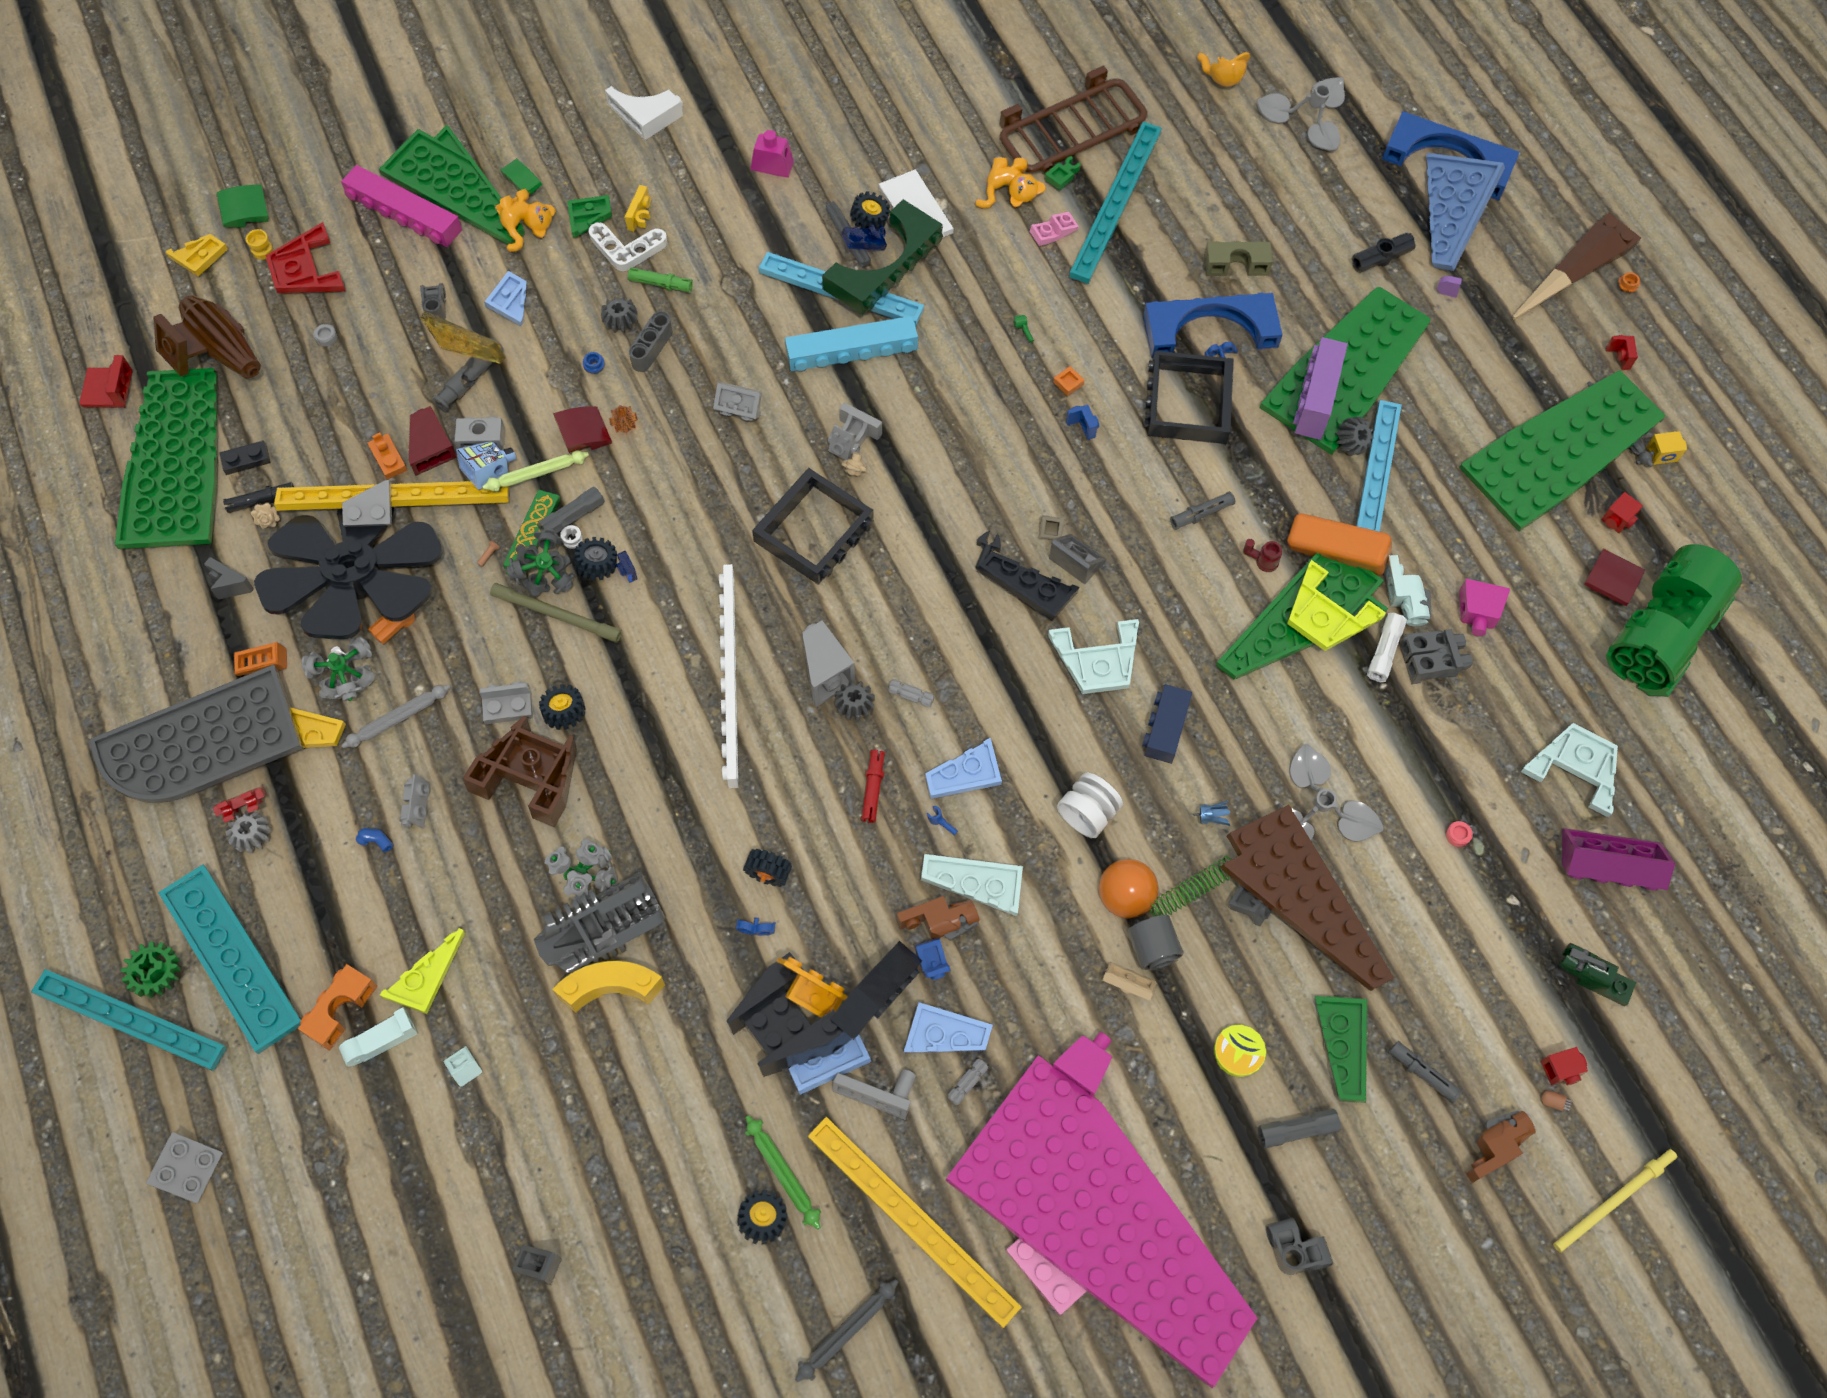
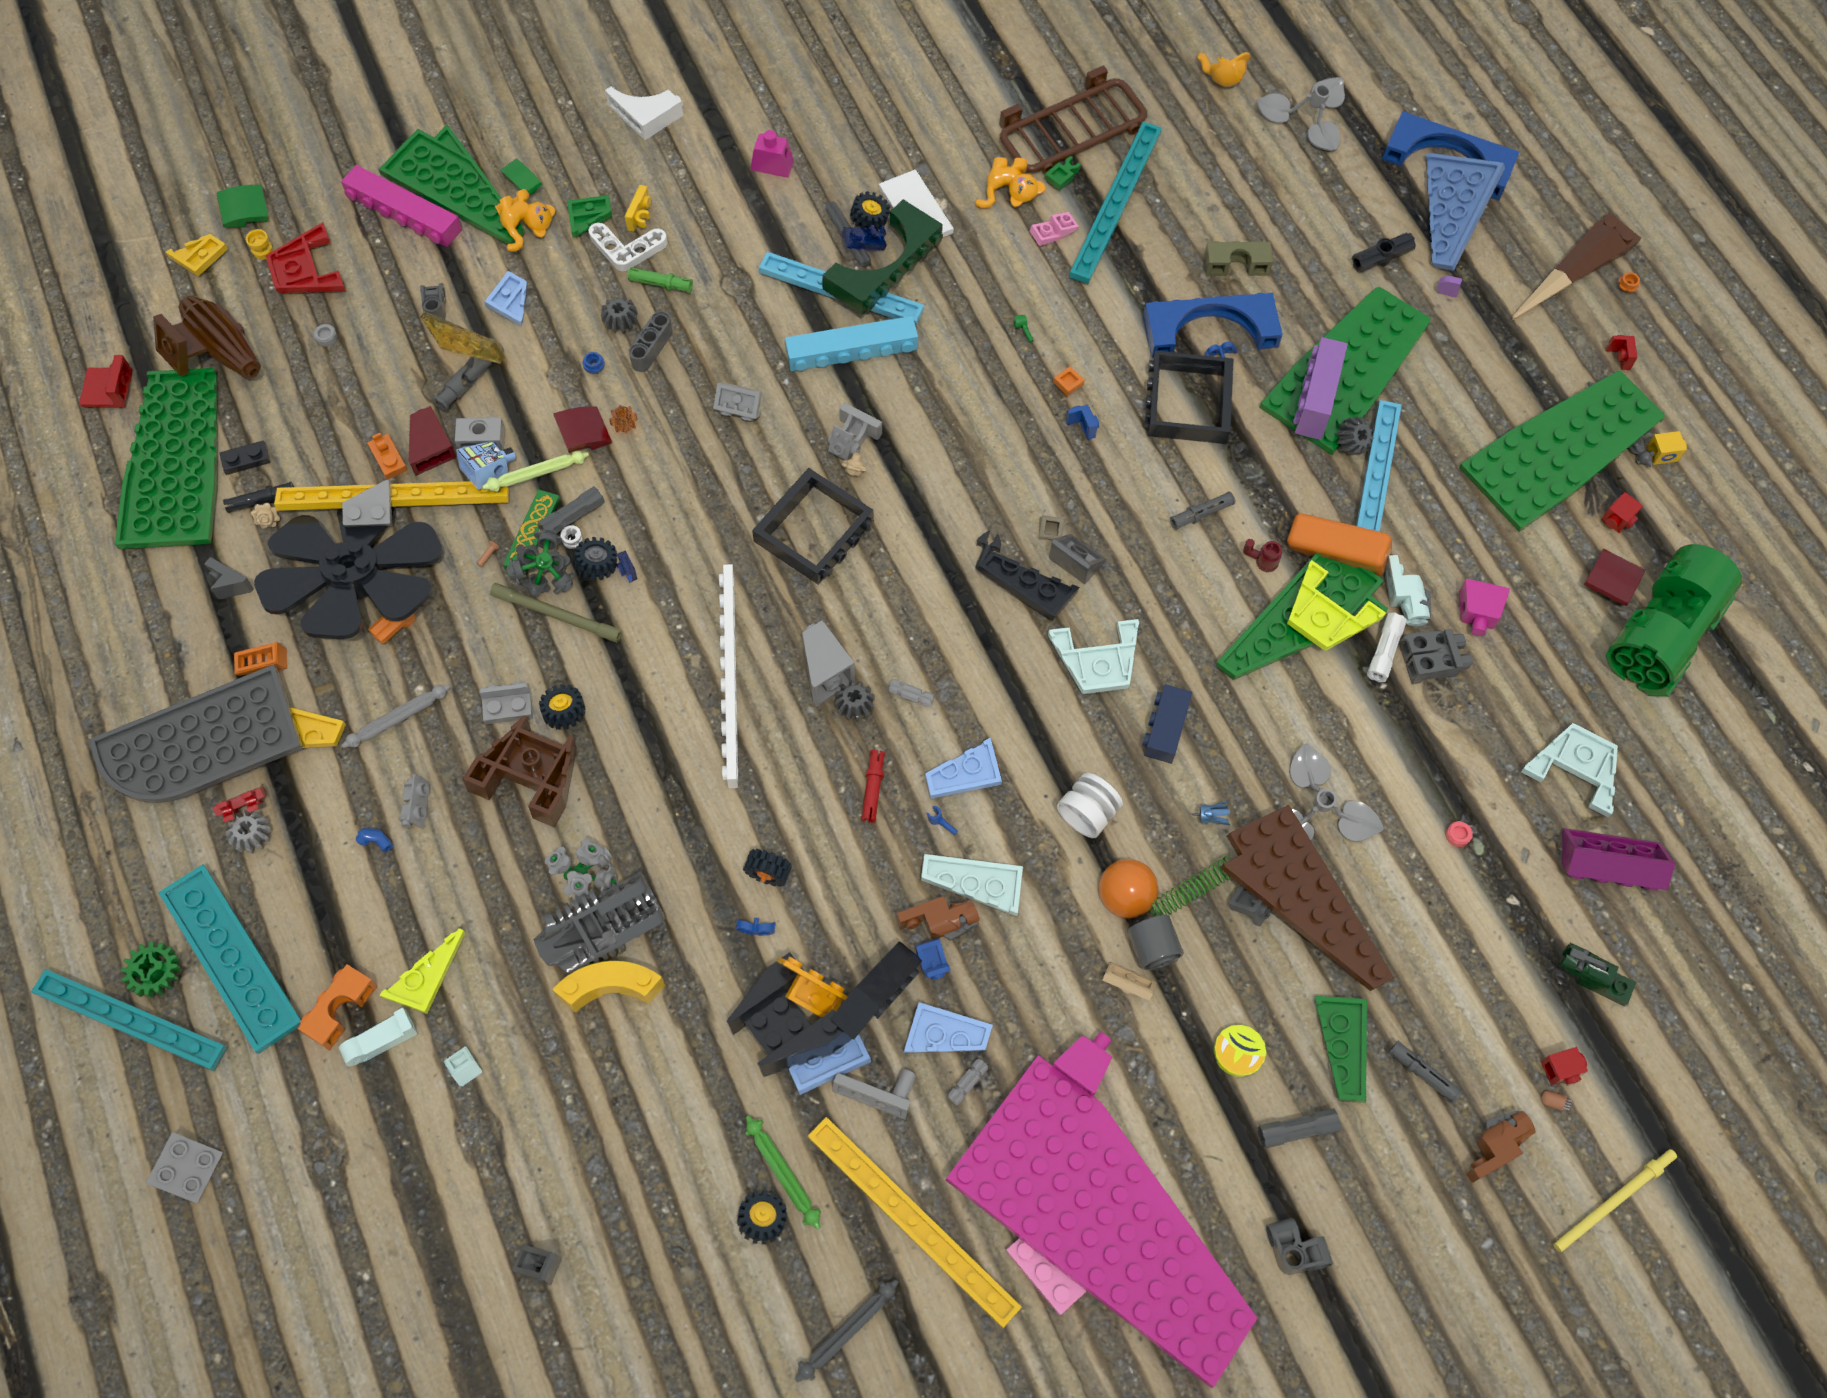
light grey plant [302,637,375,701] -> none

